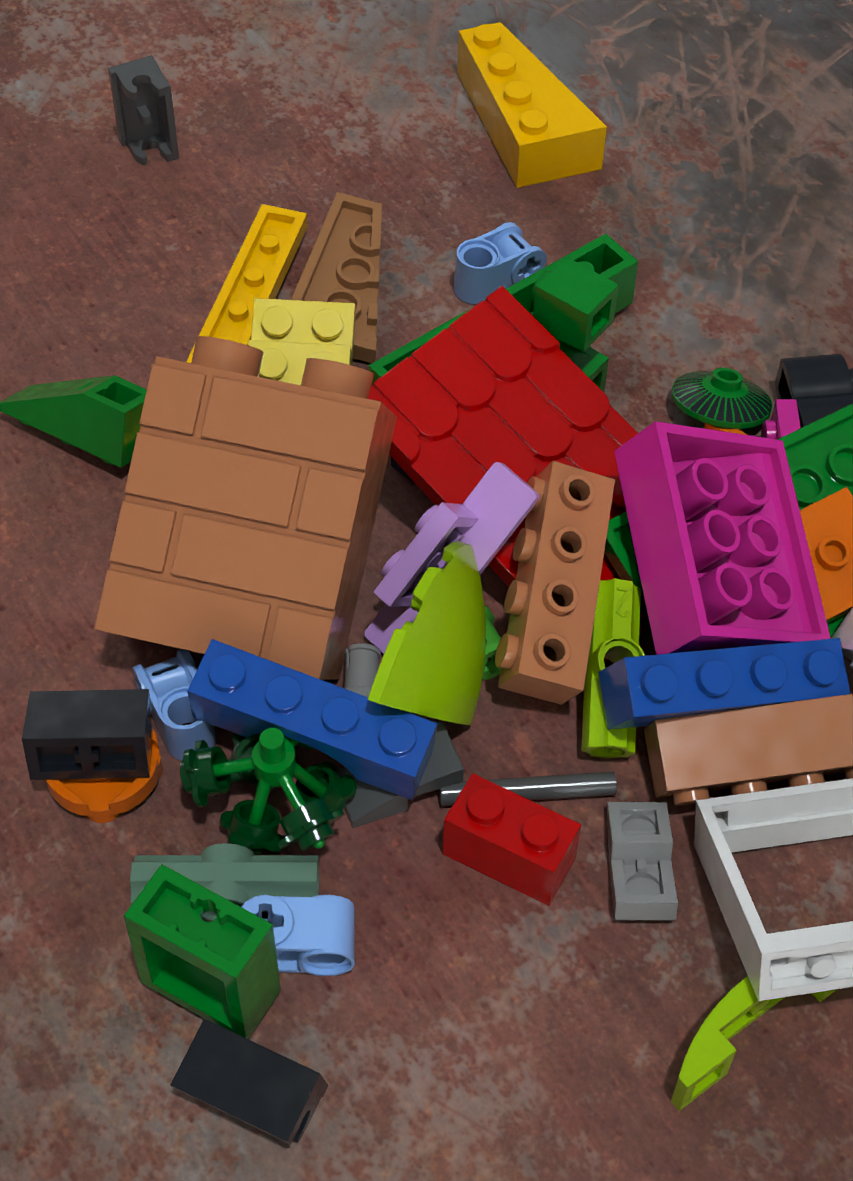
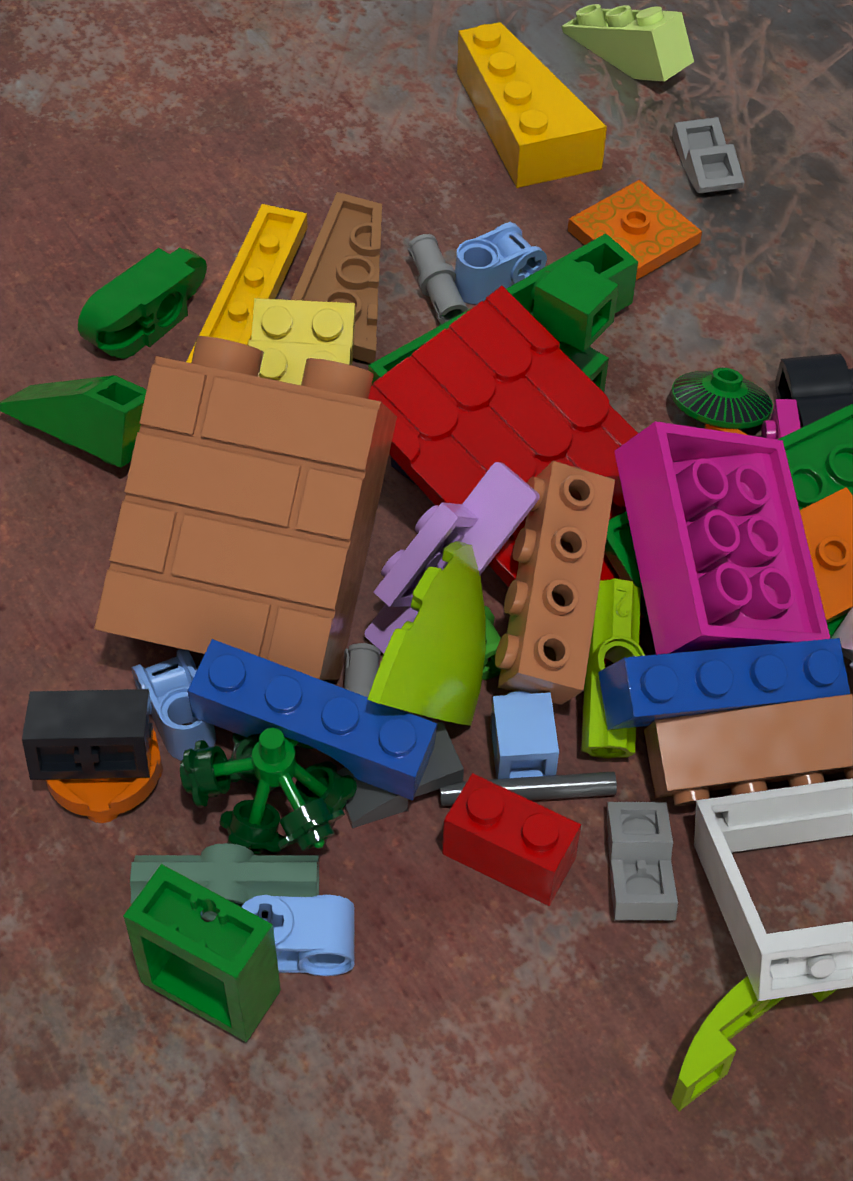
dark grey hinge [108,55,179,165] -> none
black hinge [170,1019,328,1145] -> none
none -> green piece [78,247,207,359]
none -> light grey pin [408,234,468,325]
none -> light blue brick [490,691,559,779]
none -> yellowish green slope [561,4,694,82]
none -> orange plate [568,180,702,280]
none -> light grey slope [672,117,745,193]

